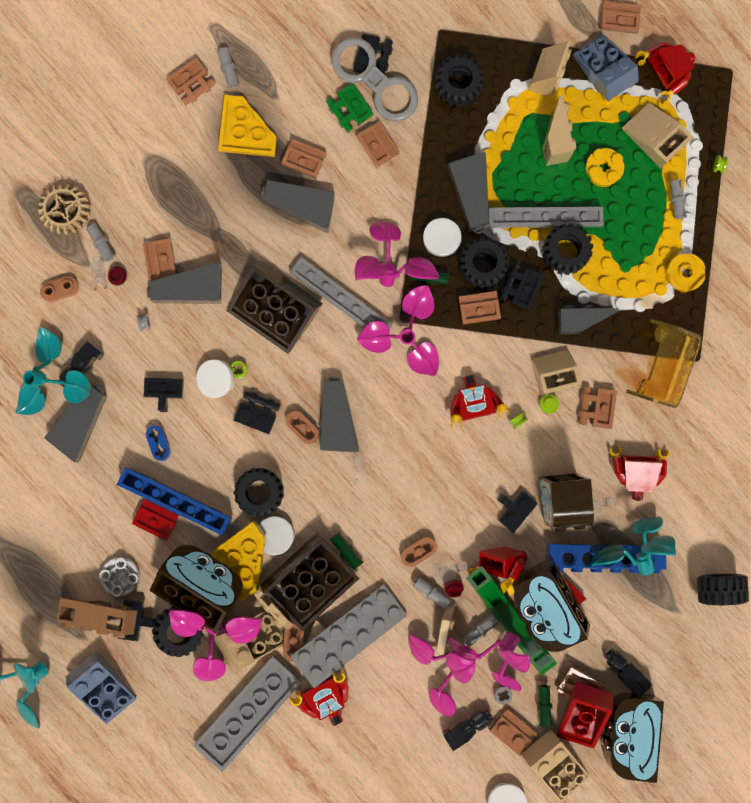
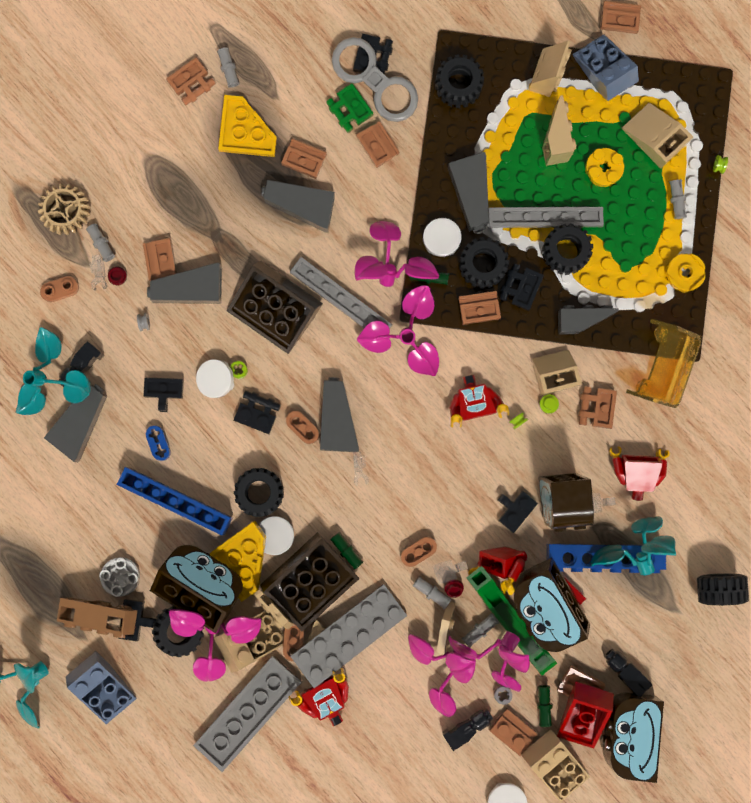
red plate [132,499,180,541] -> none
red torso [635,42,695,104] -> none

